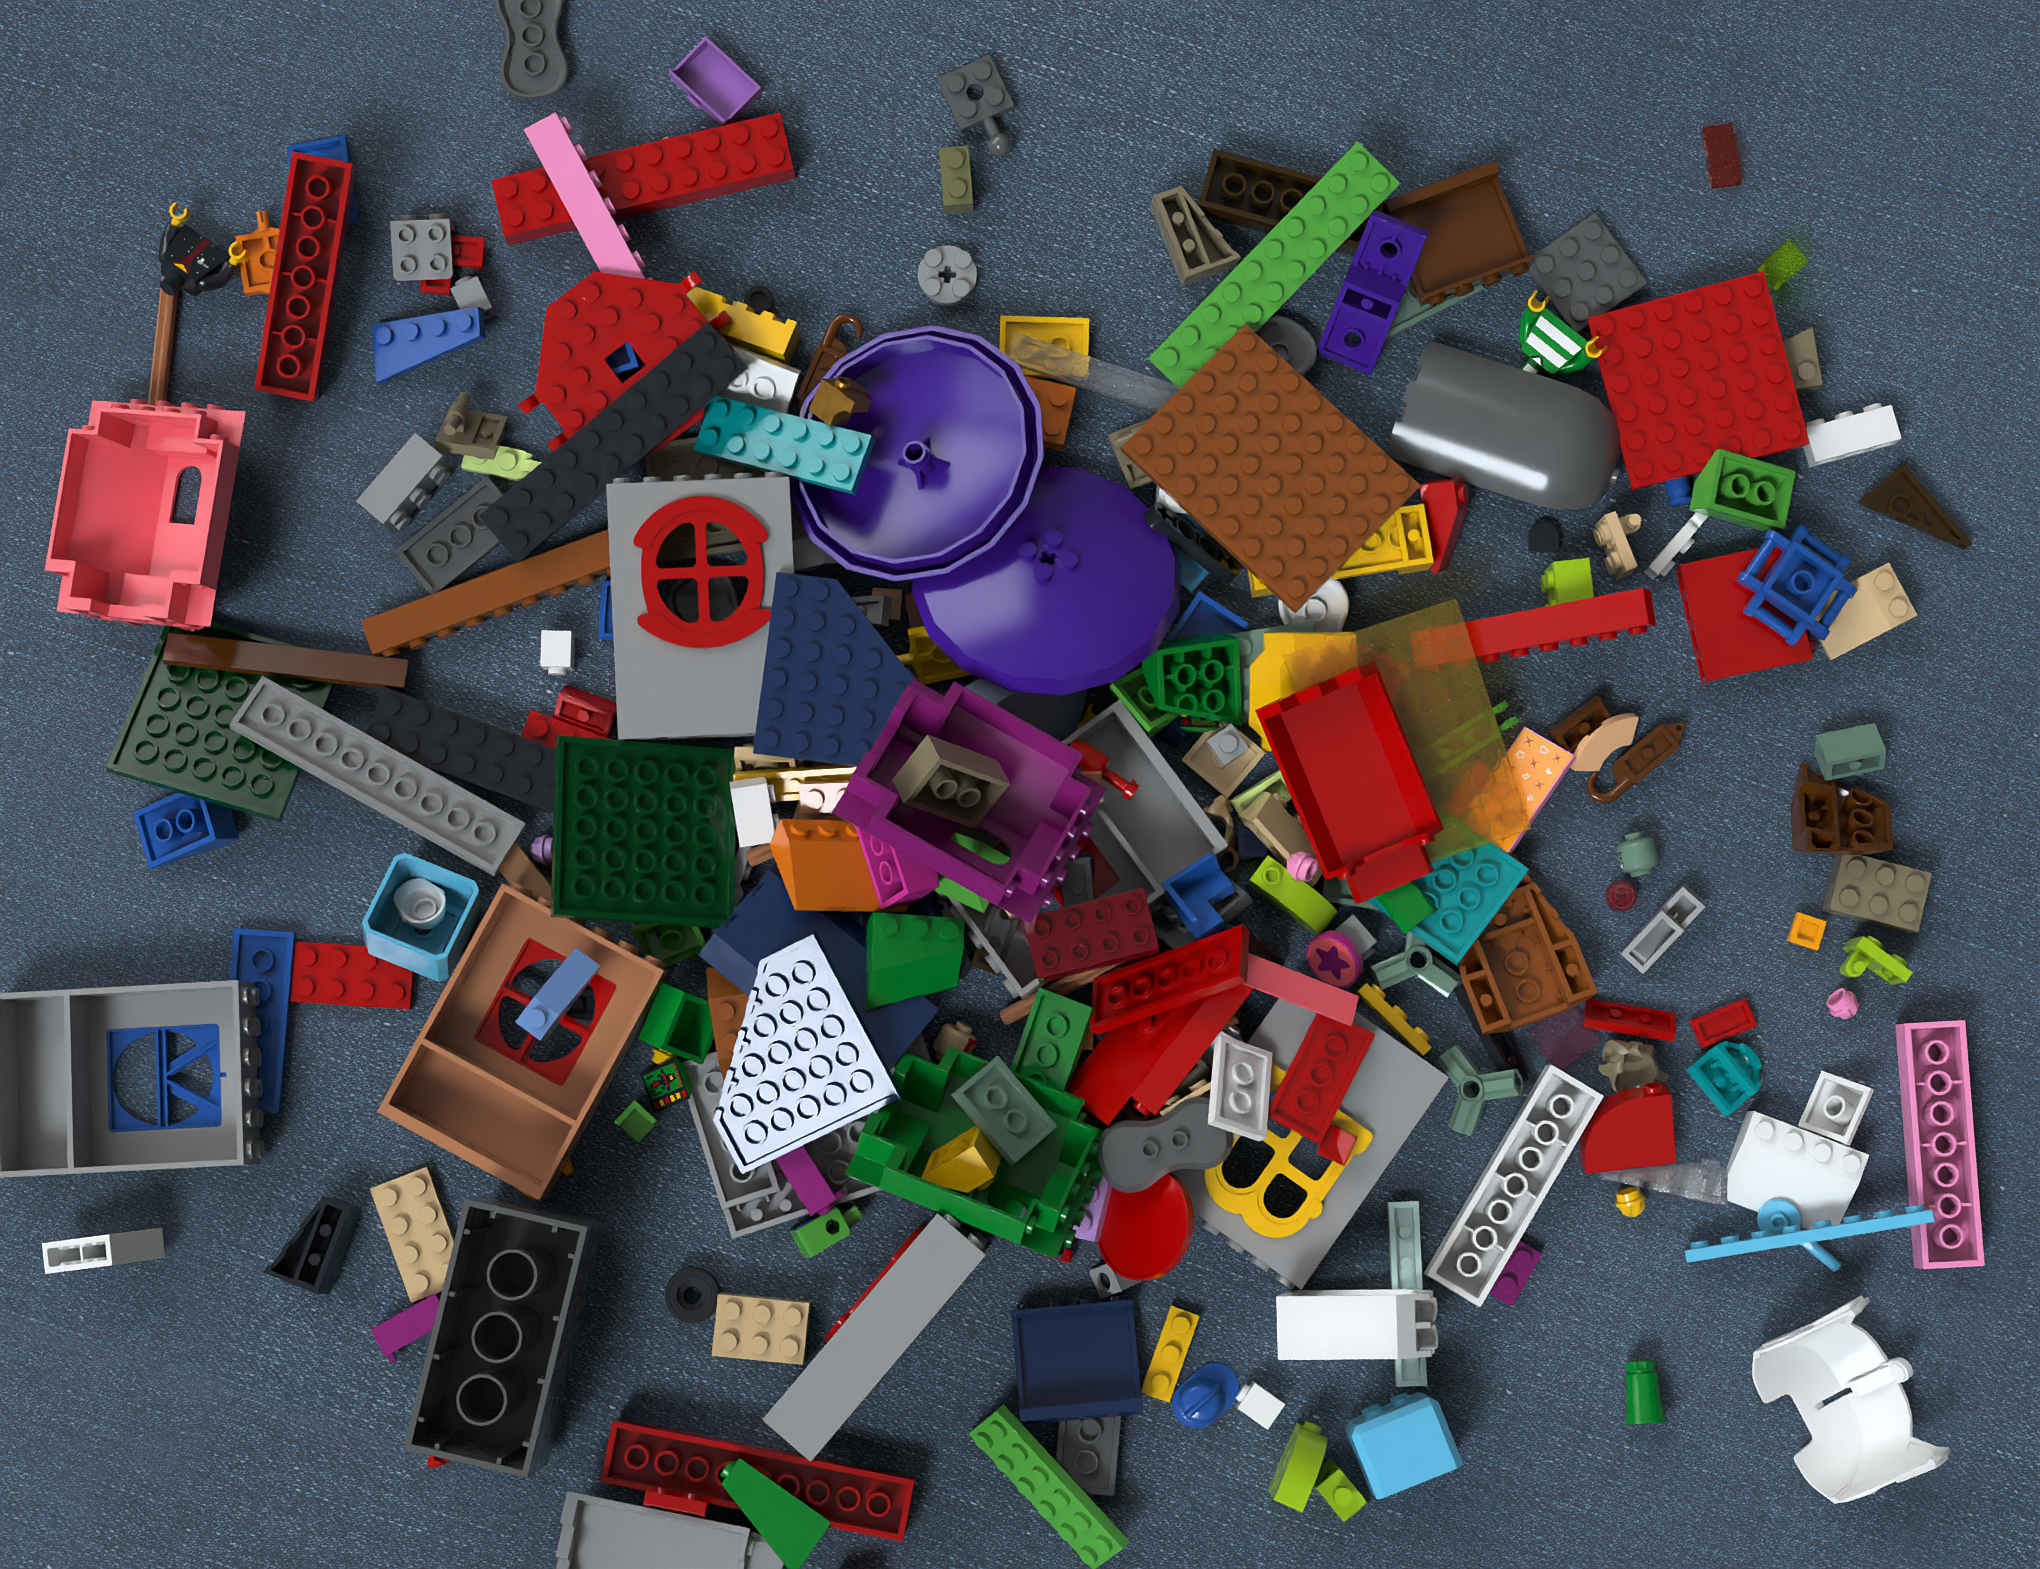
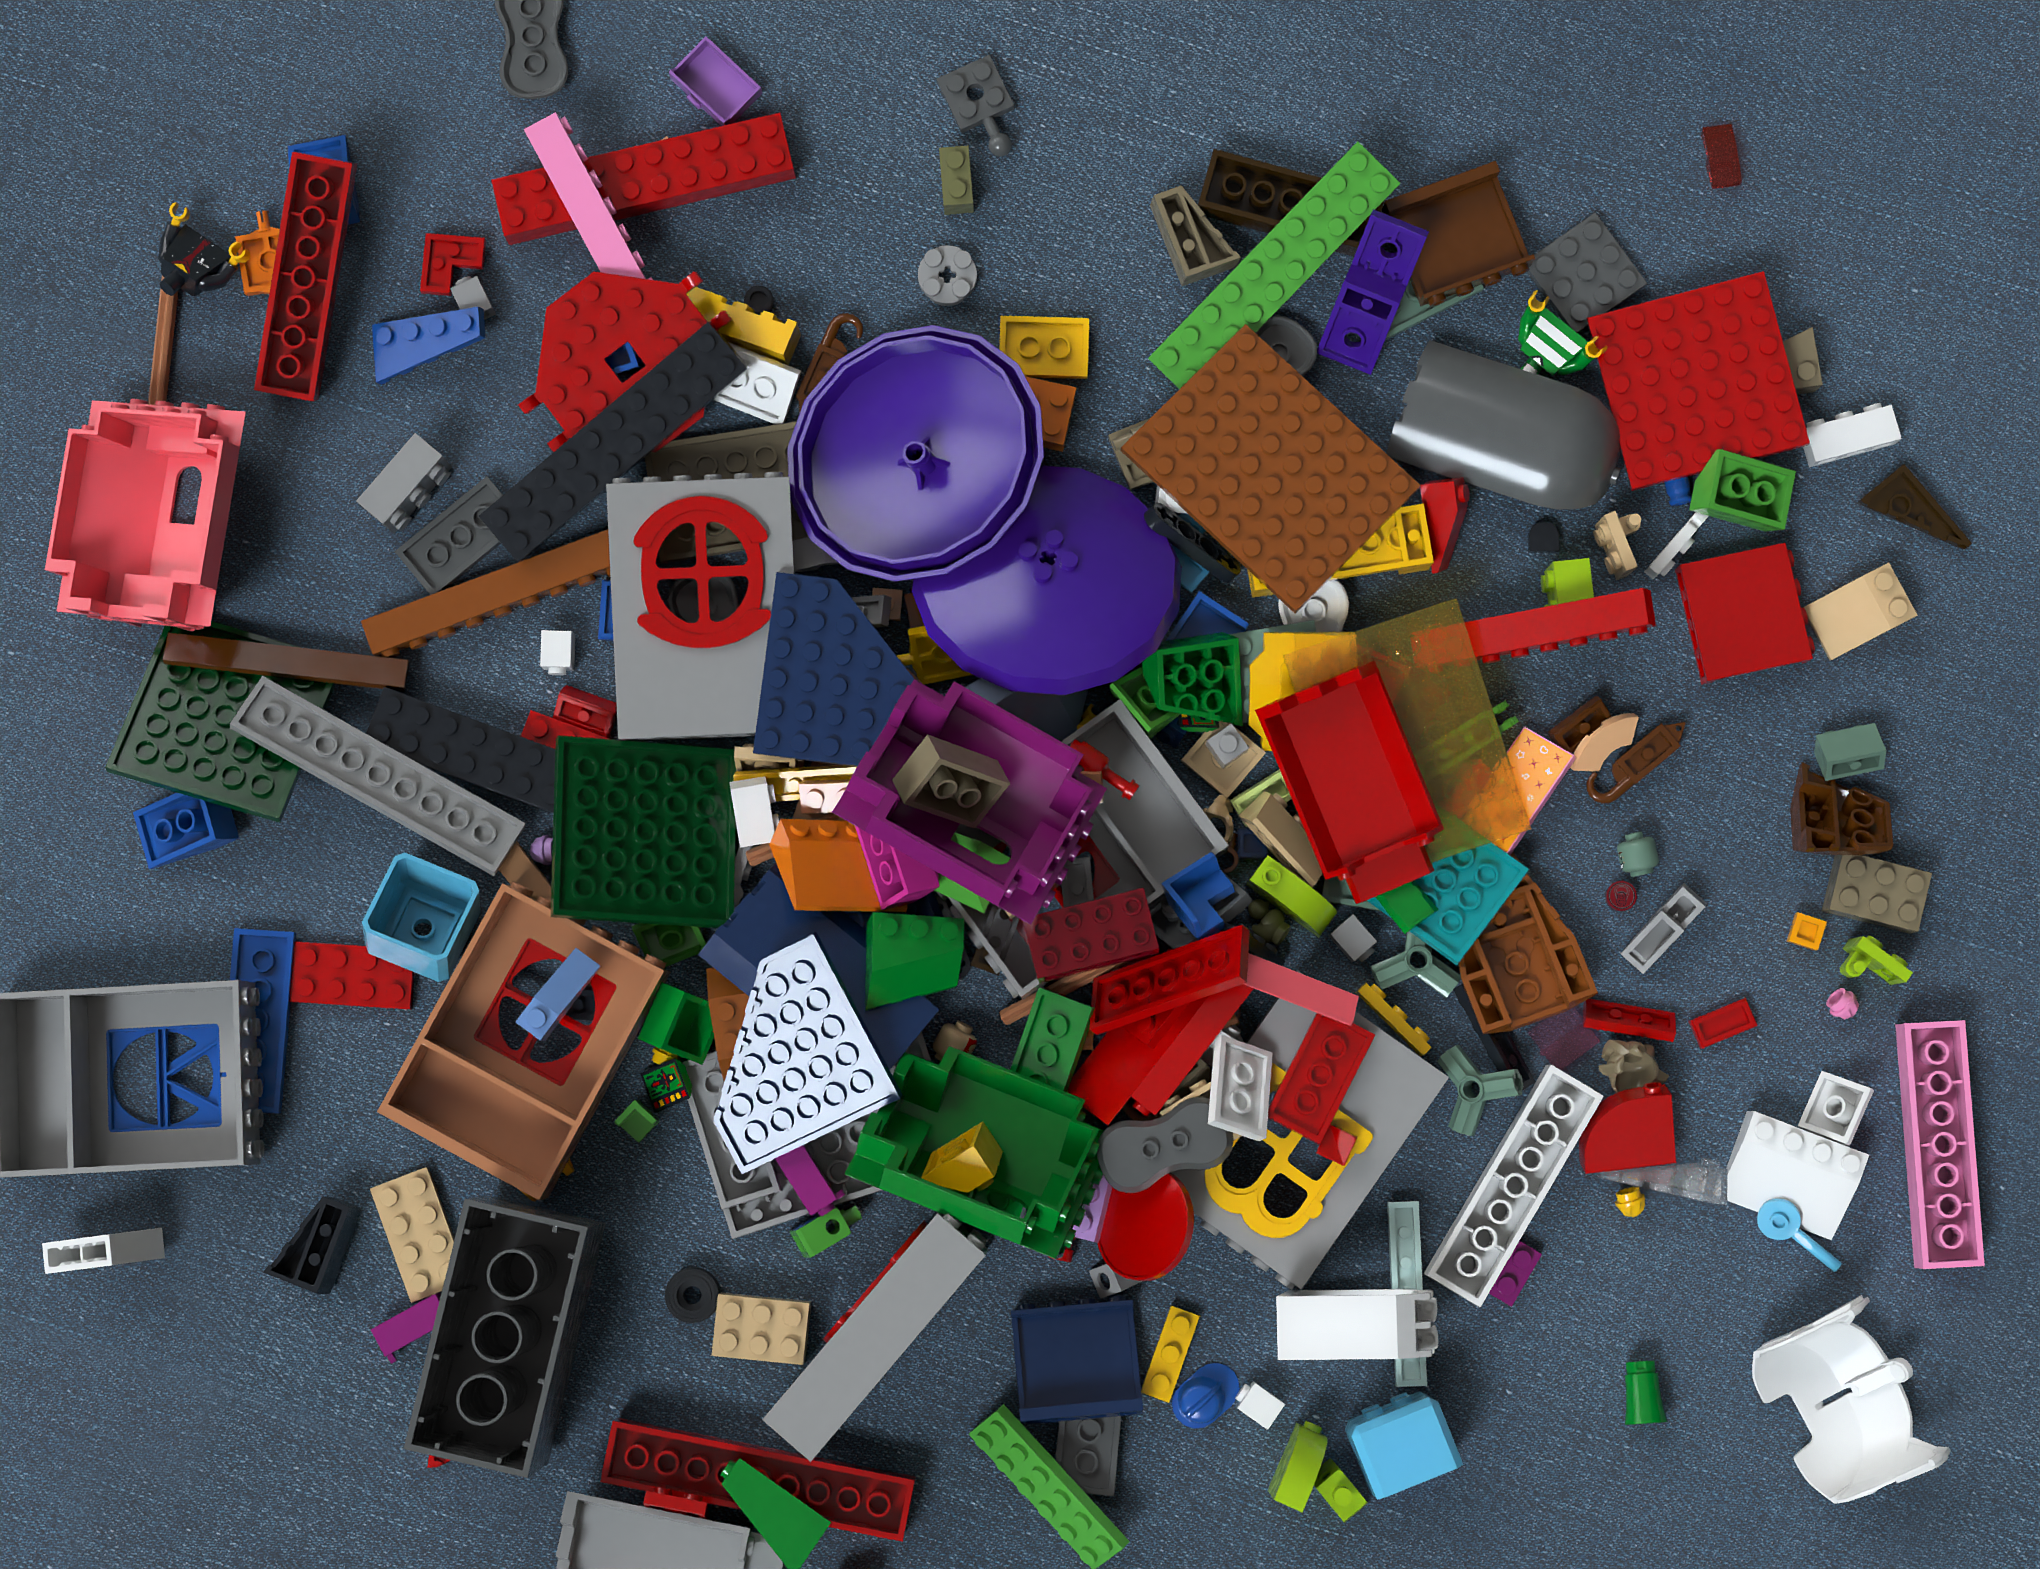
light grey bracket [390,213,456,281] -> none
white hat [394,878,447,930] -> none
dark tan plate [435,392,508,460] -> none
yellowish green hinge [461,446,542,481] -> none
teal plate [693,396,876,495] -> none
pearl gold brick [808,376,872,426] -> none
sand green plate [951,1056,1057,1166] -> none
clear plate [1007,332,1181,412] -> none
bright pink plate [1287,852,1318,882] -> none
tile [1306,930,1363,988] -> none
medium azure plate [1685,1204,1934,1263] -> none
teal slope [1686,1041,1762,1117] -> none
blue brick [1736,524,1858,646] -> none
clear neon green brick [1757,239,1809,291] -> none
none -> olive animal [1248,899,1291,946]

